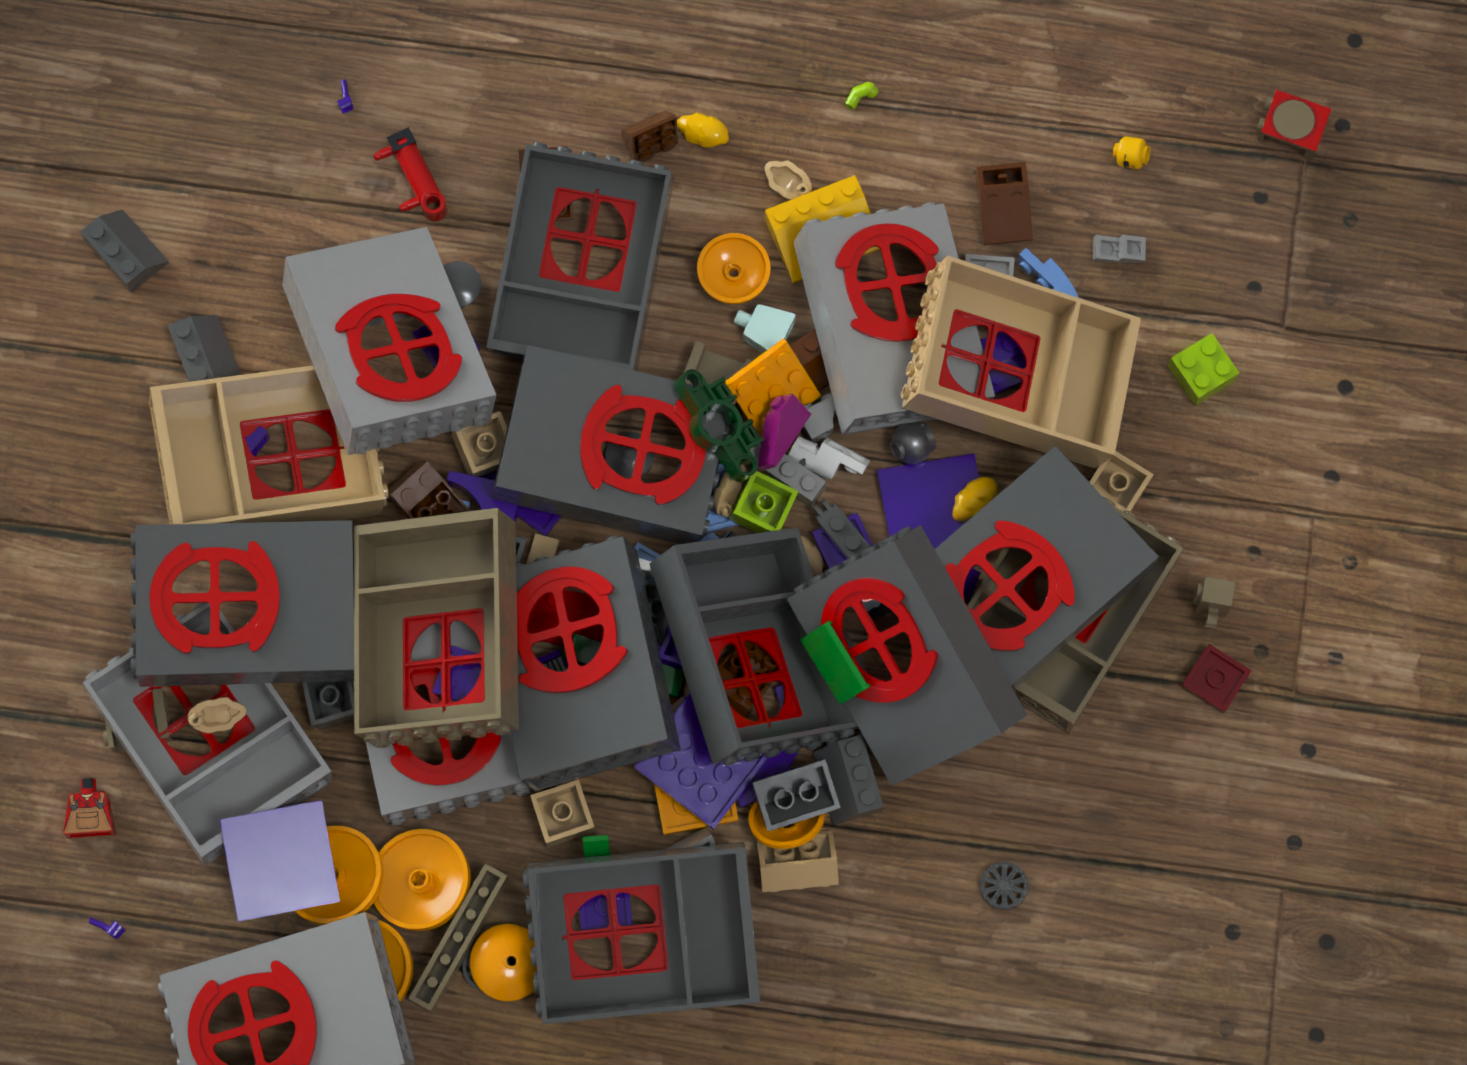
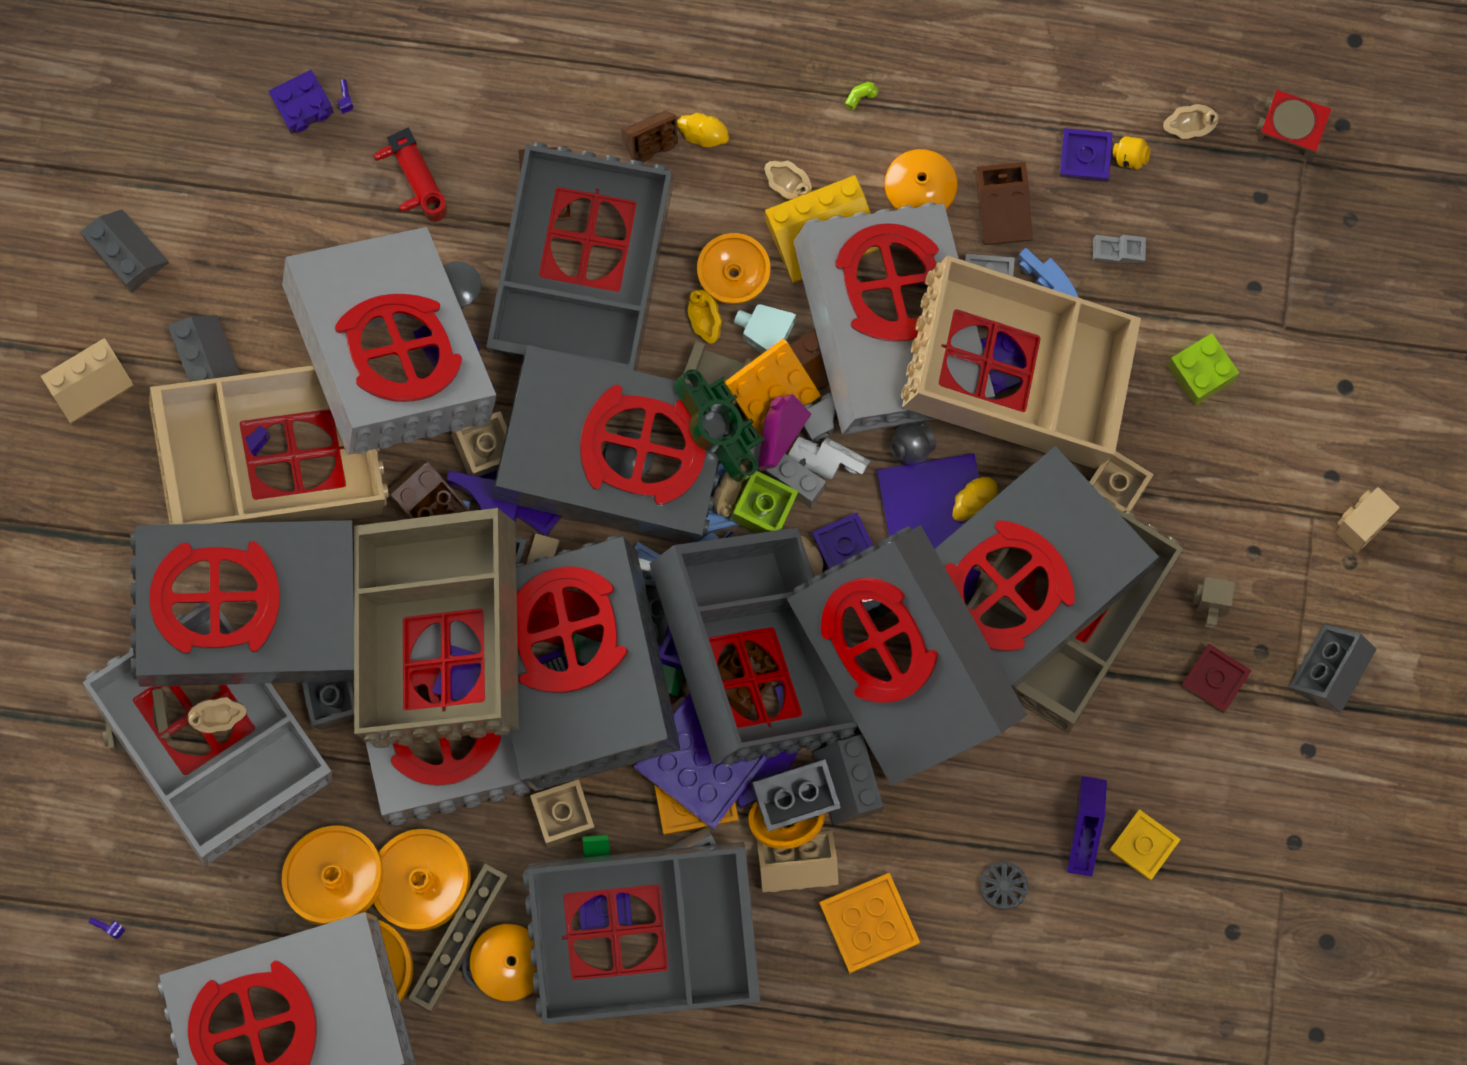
torso [63,778,116,839] -> none
tile [219,800,340,922] -> none
green piece [800,620,870,705] -> none
dark grey hinge [812,499,870,559] -> none
none -> tan slope [41,338,134,424]
none -> dark purple plate [269,69,334,134]
none -> yellow arm [688,290,723,343]
none -> light orange plate [819,872,920,974]
none -> light orange dish [885,149,957,210]
none -> dark purple plate [1060,128,1113,181]
none -> dark purple arch [1067,776,1107,877]
none -> yellow plate [1109,809,1181,881]
none -> tan arm [1163,104,1219,139]
none -> dark grey slope [1289,624,1377,713]
none -> tan brick [1336,487,1400,553]

